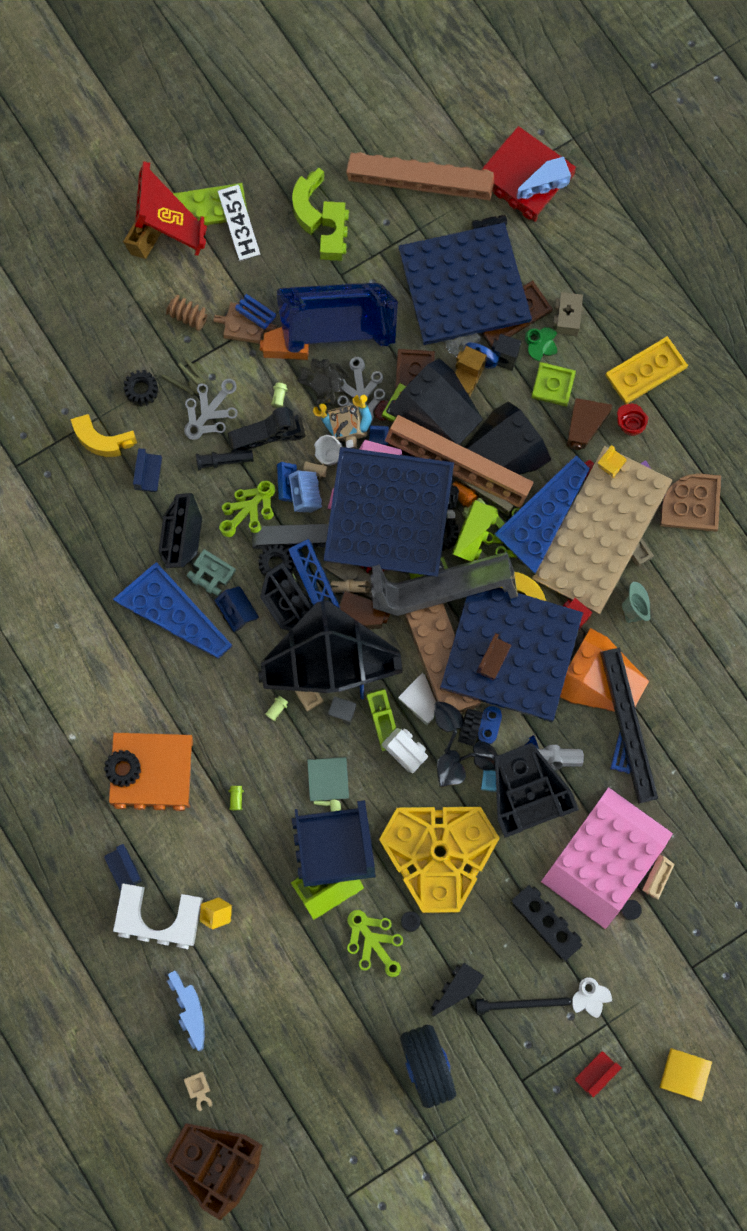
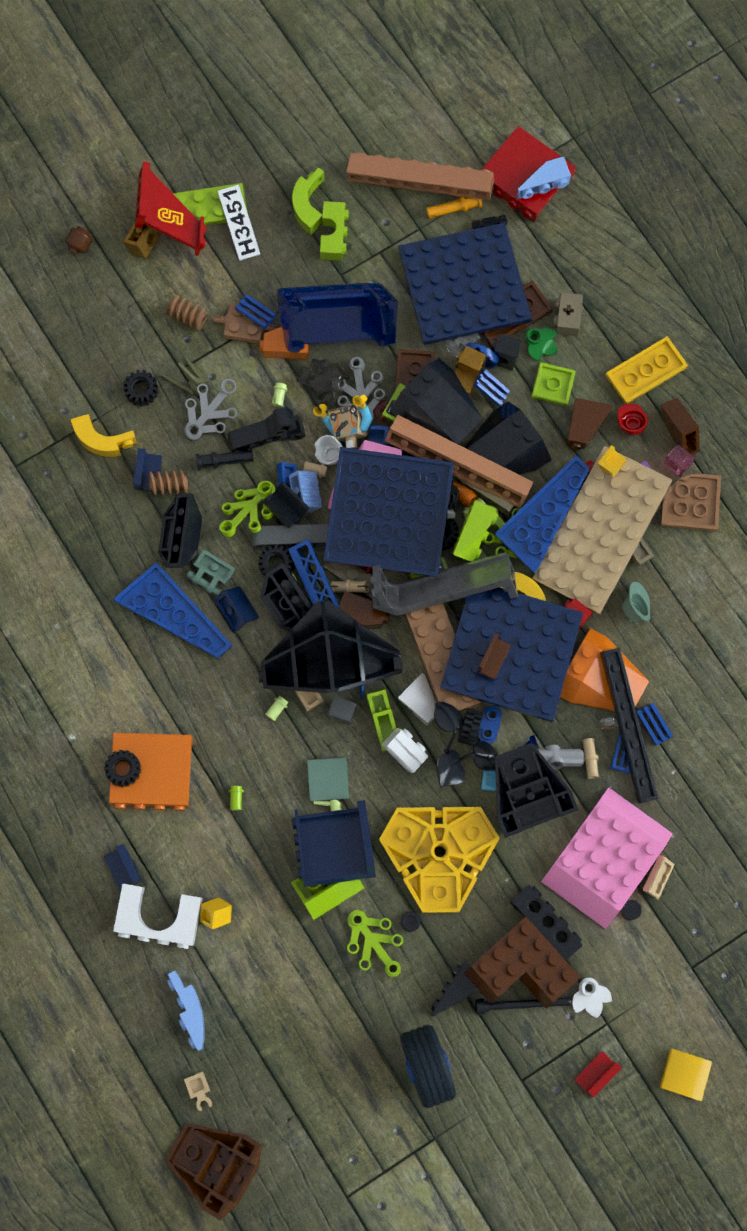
none -> reddish brown head [65,226,93,255]
none -> medium nougat piece [149,470,188,495]
none -> black panel [262,482,309,529]
none -> light orange pin [426,197,482,219]
none -> reddish brown brick [464,917,580,1008]
none -> tile [473,369,510,406]
none -> tan pin [582,738,599,779]
none -> clear tile [598,717,618,729]
none -> blue tile [637,703,673,746]
none -> reddish brown slope [661,398,700,459]
none -> clear pink panel [664,445,695,477]

